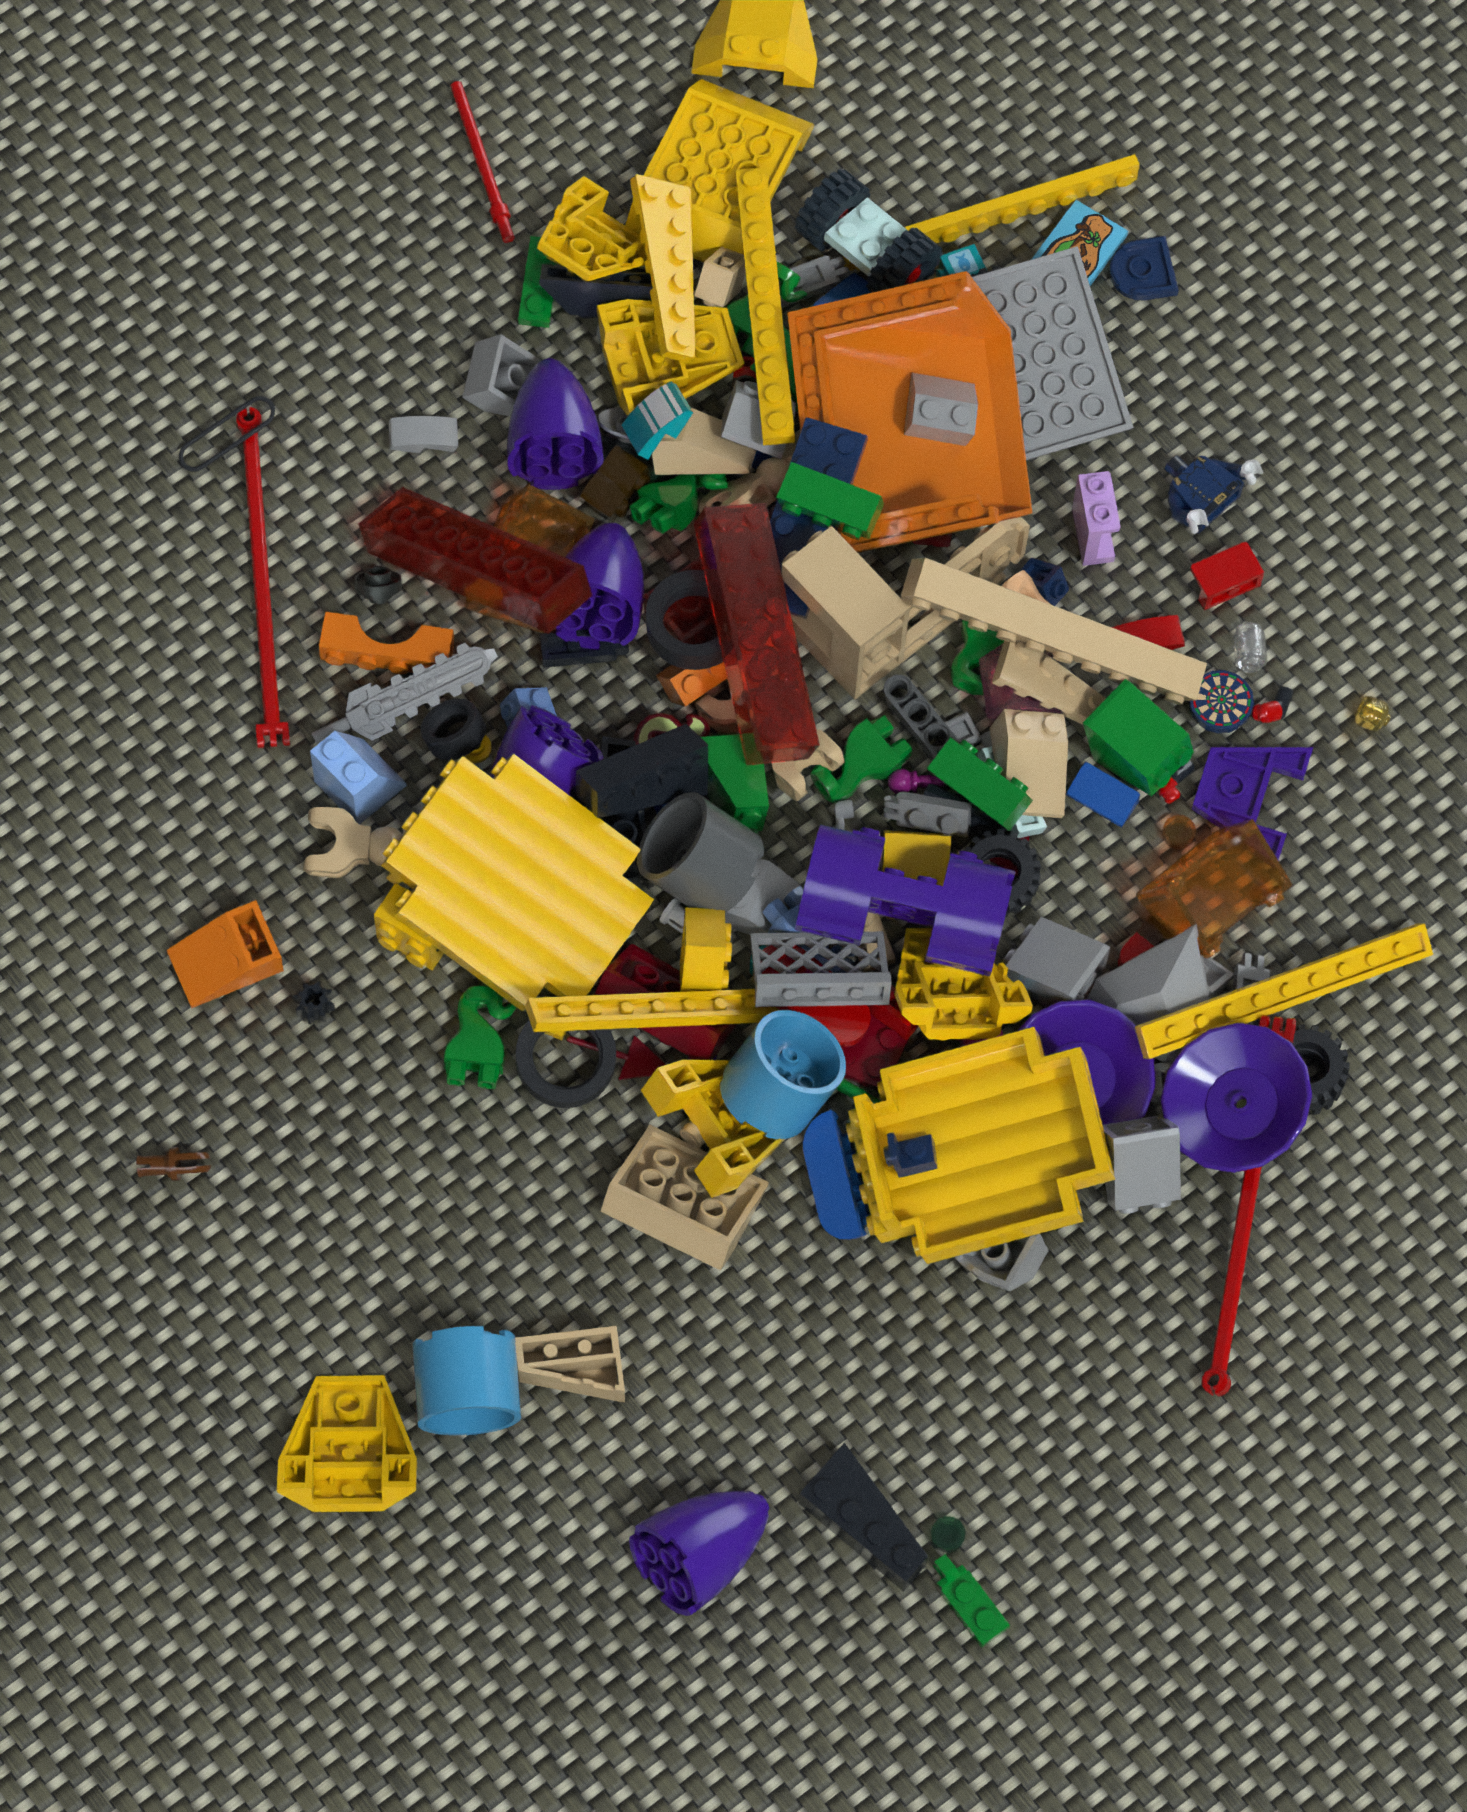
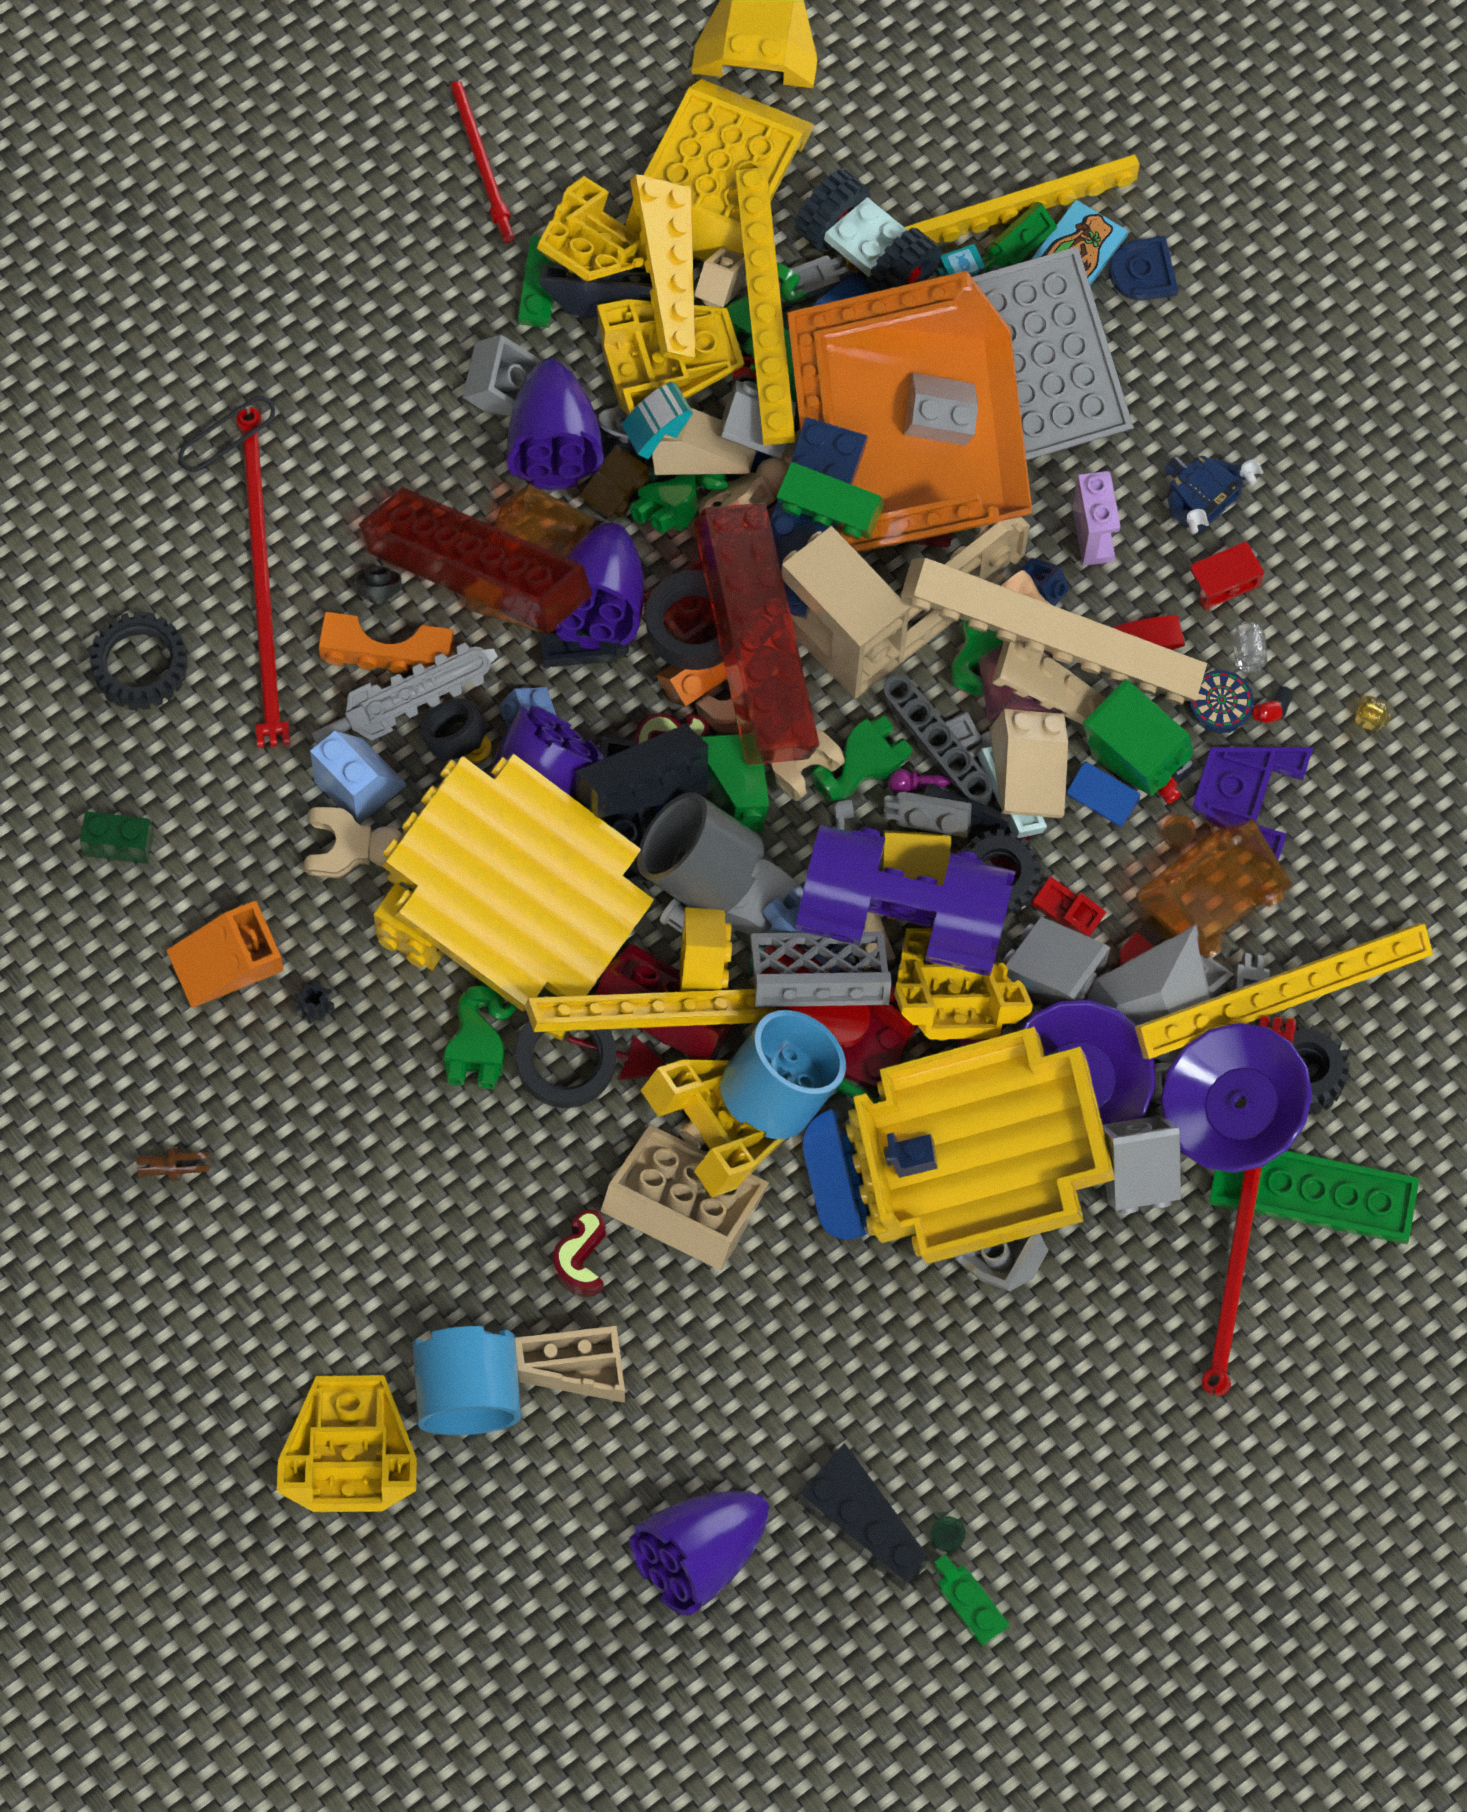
light grey slope [389,416,458,454] -> none
green brick [927,737,1033,831] -> none
none -> dark green brick [80,811,154,864]
none -> black tyre [90,612,187,710]
none -> dark red animal [552,1209,606,1297]
none -> green hinge [982,202,1057,271]
none -> red slope [1030,876,1107,937]
none -> green plate [1208,1151,1420,1245]

